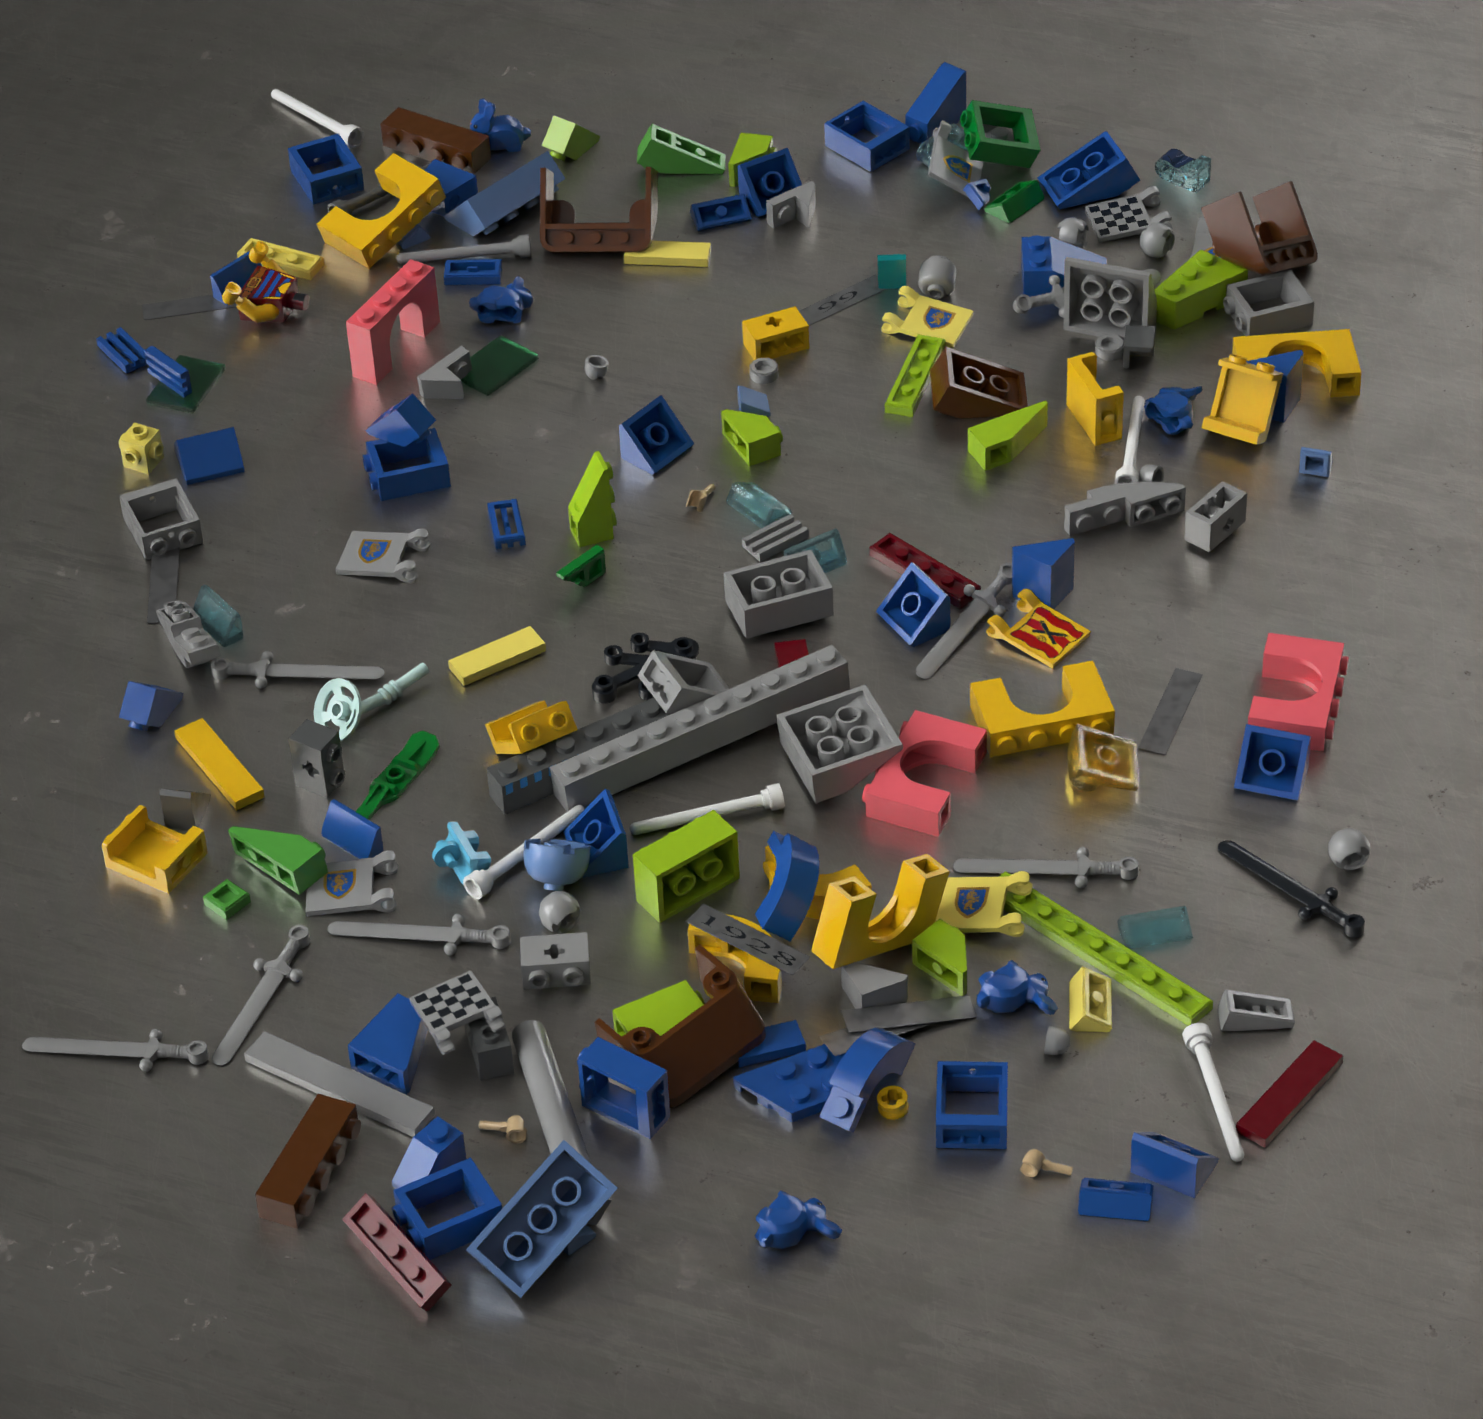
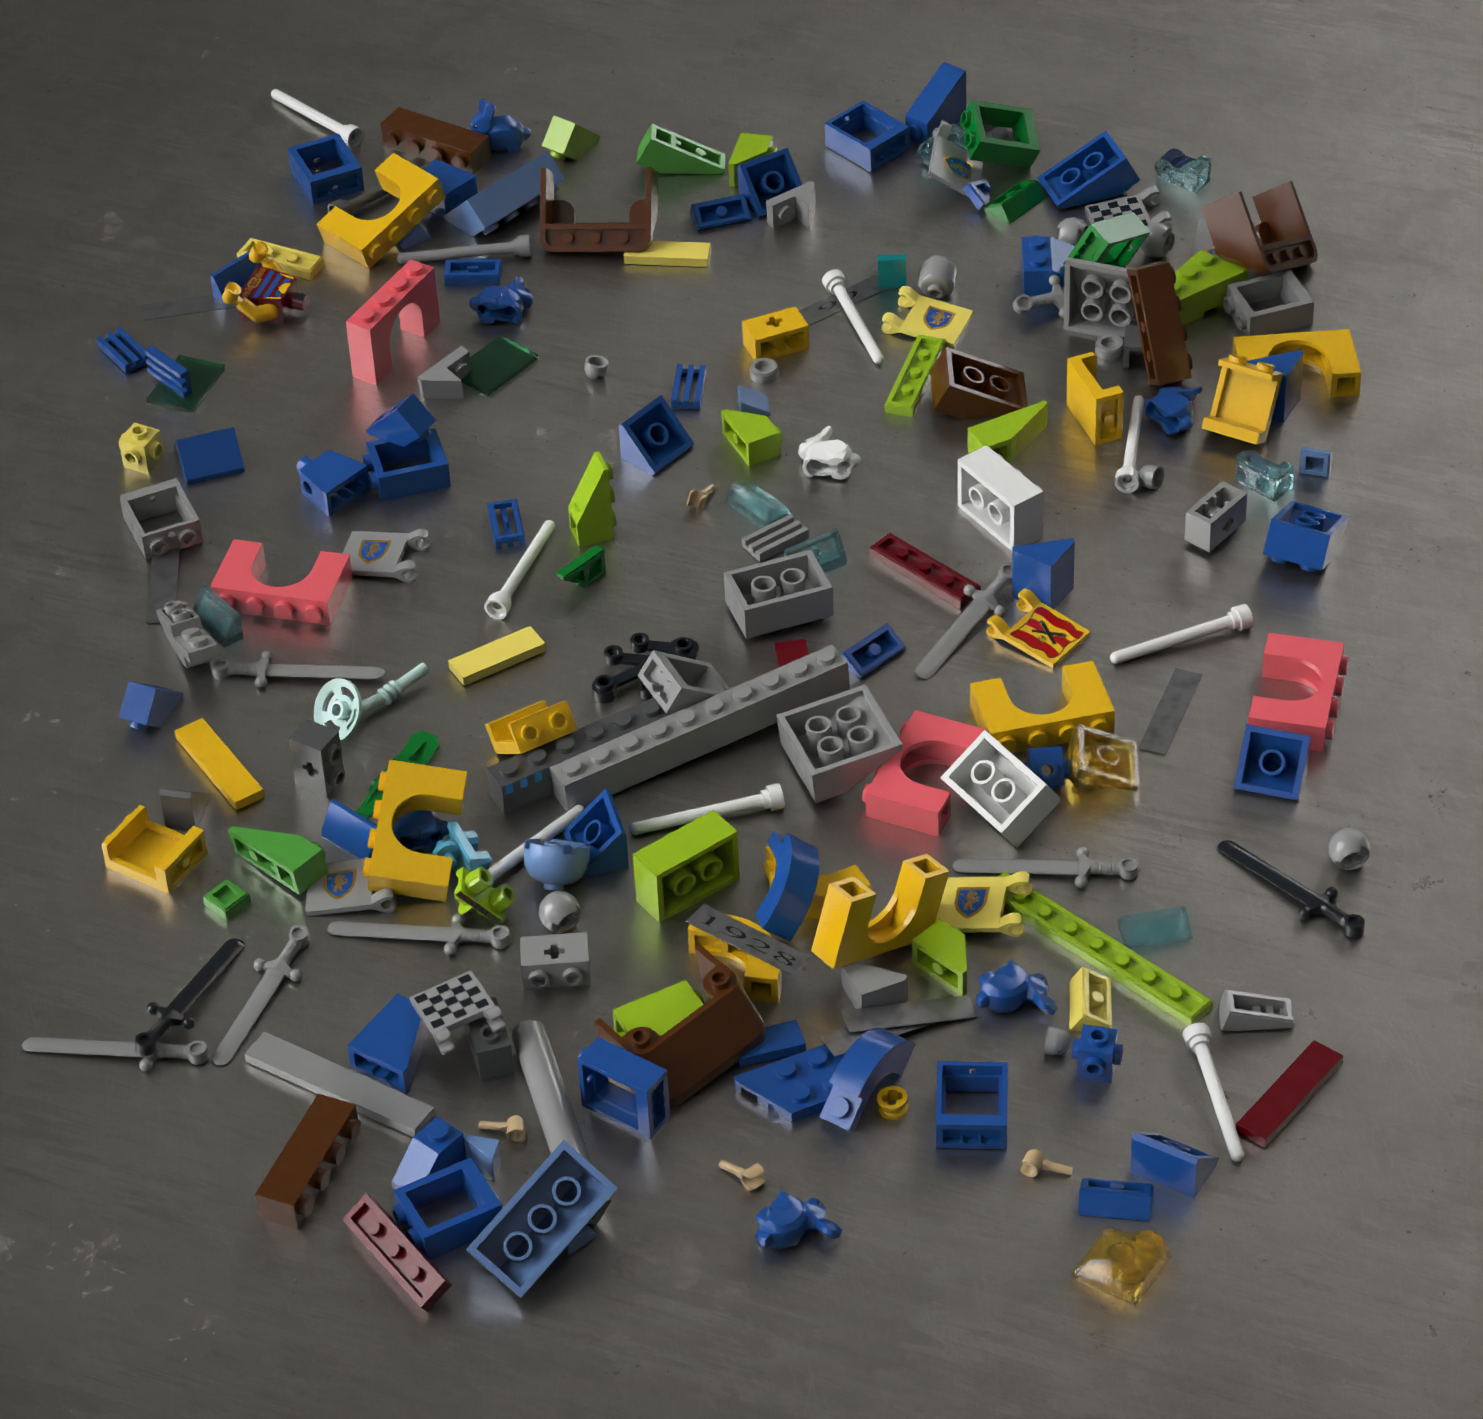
blue slope [876,562,951,647] -> none
light grey slope [1064,482,1186,536] -> none
none -> black sword [135,938,244,1056]
none -> coral arch [210,539,353,626]
none -> blue torso [297,450,370,516]
none -> yellow arch [362,760,467,902]
none -> blue animal [392,810,449,852]
none -> lime hips [454,866,515,925]
none -> medium blue slope [464,1134,502,1181]
none -> white piece [484,520,555,620]
none -> blue tile [671,364,707,410]
none -> tan hand [719,1160,766,1191]
none -> white animal [798,426,861,480]
none -> white piece [822,269,884,364]
none -> blue slope [841,623,907,679]
none -> white brick [941,730,1062,848]
none -> white brick [958,445,1044,551]
none -> blue brick [1022,746,1070,793]
none -> green window [1063,212,1151,268]
none -> blue brick [1072,1025,1123,1083]
none -> clear yellow slope [1072,1225,1171,1307]
none -> white piece [1110,604,1253,664]
none -> reddish brown brick [1127,261,1193,386]
none -> clear light blue leg [1236,450,1294,502]
none -> blue slope [1263,500,1350,572]

